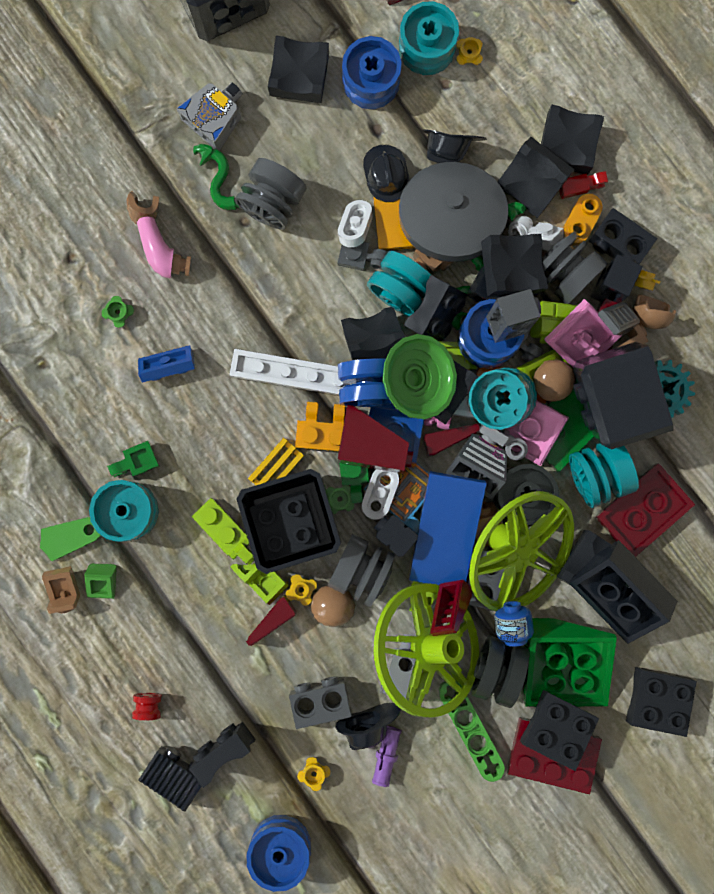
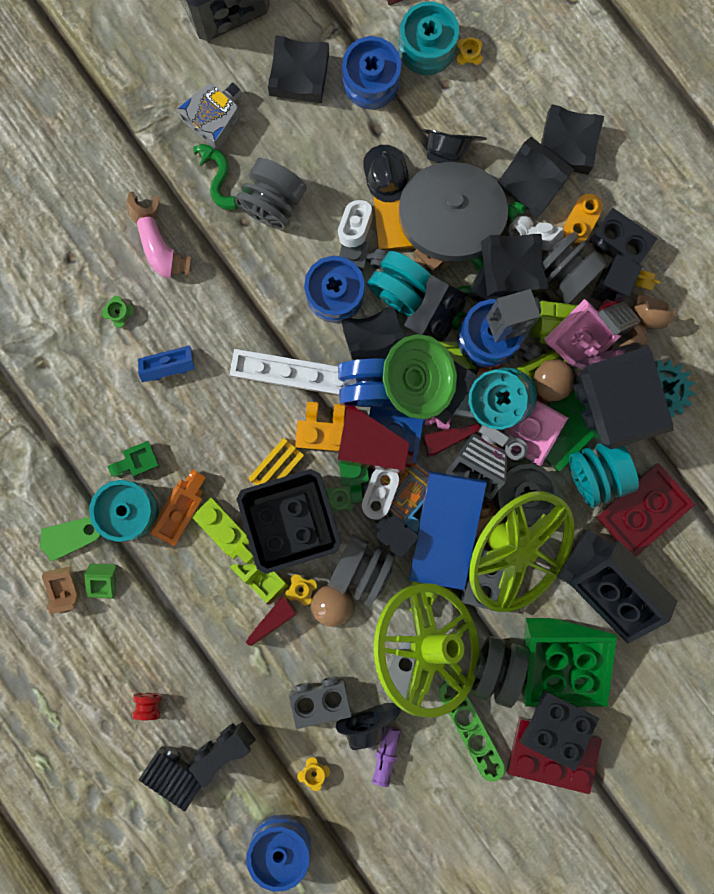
dark red slope [430,580,473,636] -> none
head [494,601,534,647] -> none
red bar [559,171,608,199] -> none
black brick [626,667,697,737] -> none
none -> orange hinge [149,469,206,546]
none -> blue wheel [304,256,365,323]

